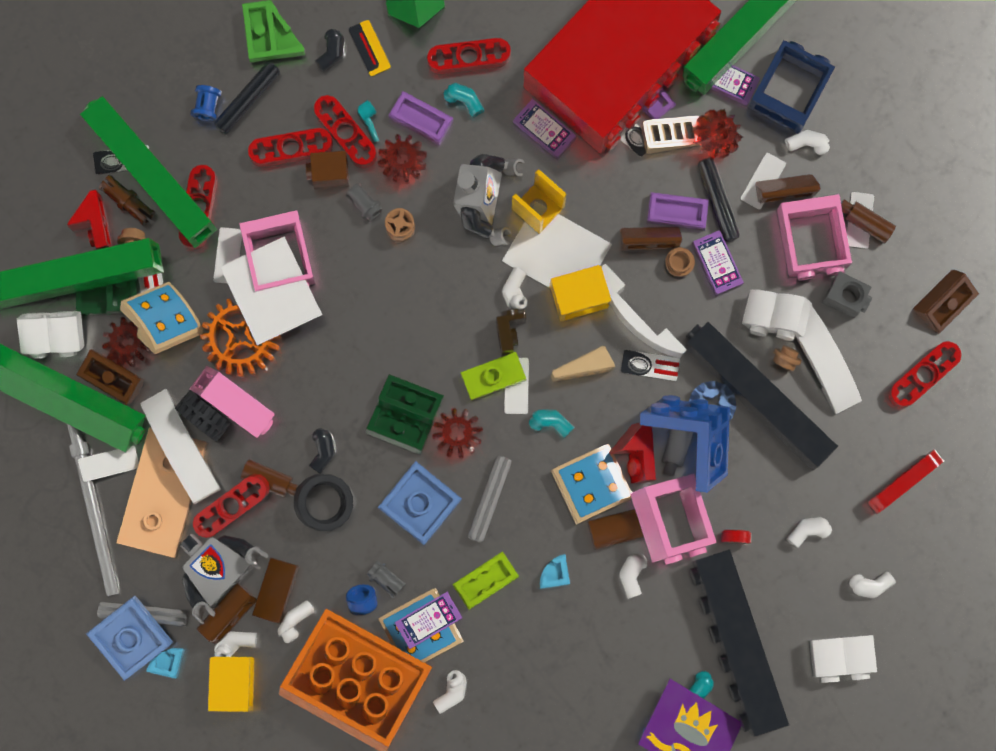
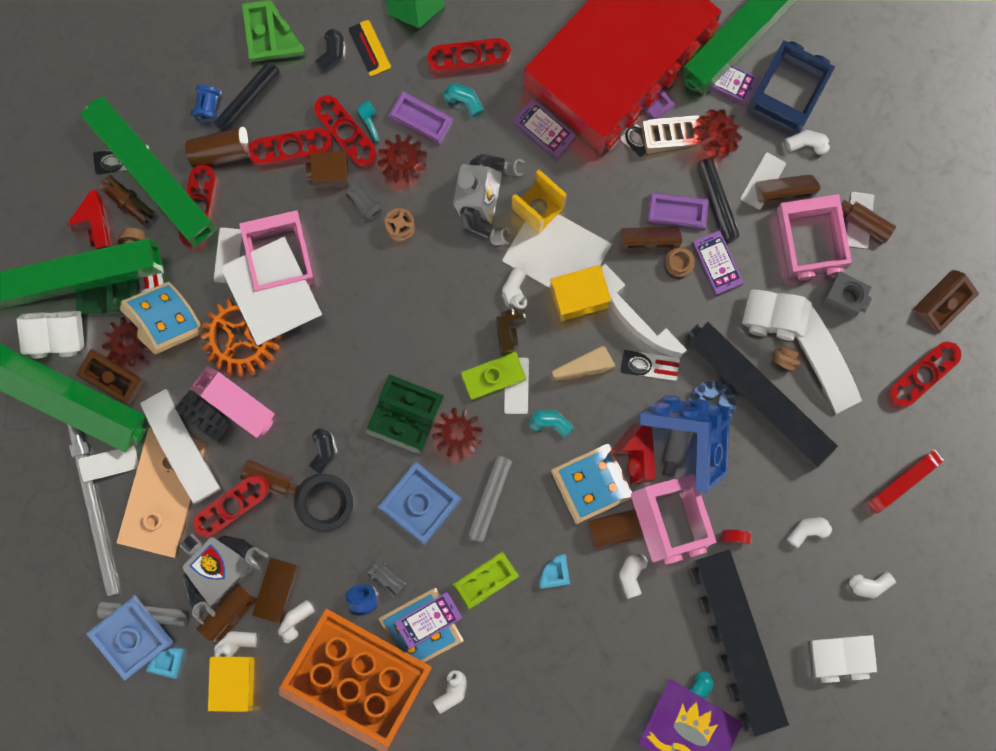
none -> reddish brown brick [185,127,250,168]

